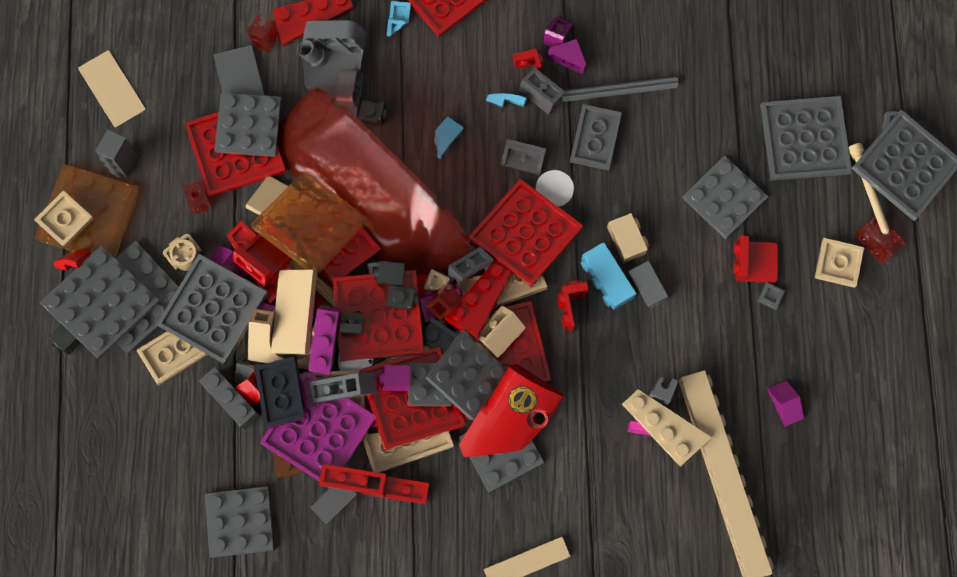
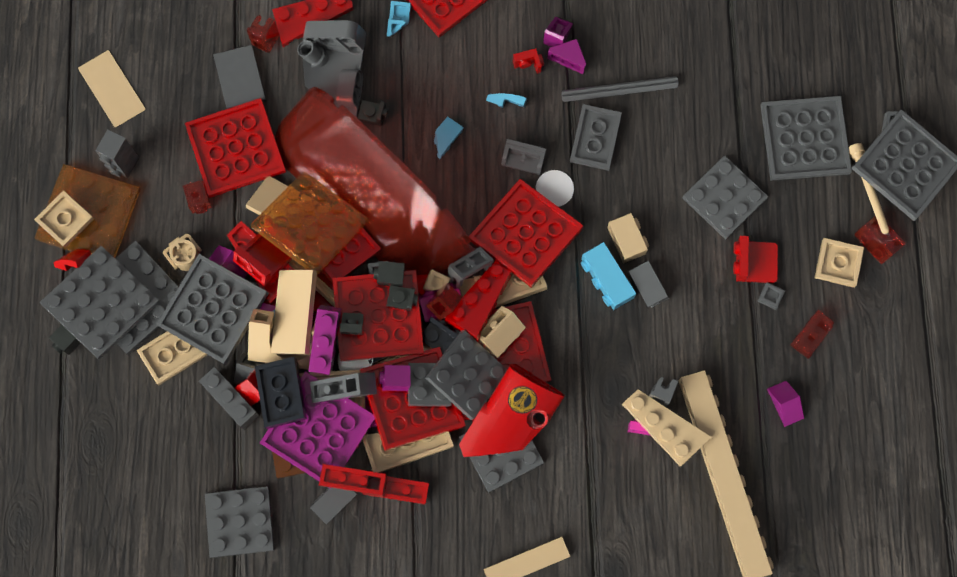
dark grey plate [215,93,282,157] -> none
dark grey hinge [518,67,565,115] -> none
red bracket [557,280,588,333] -> none
none -> clear red hinge [790,310,834,359]

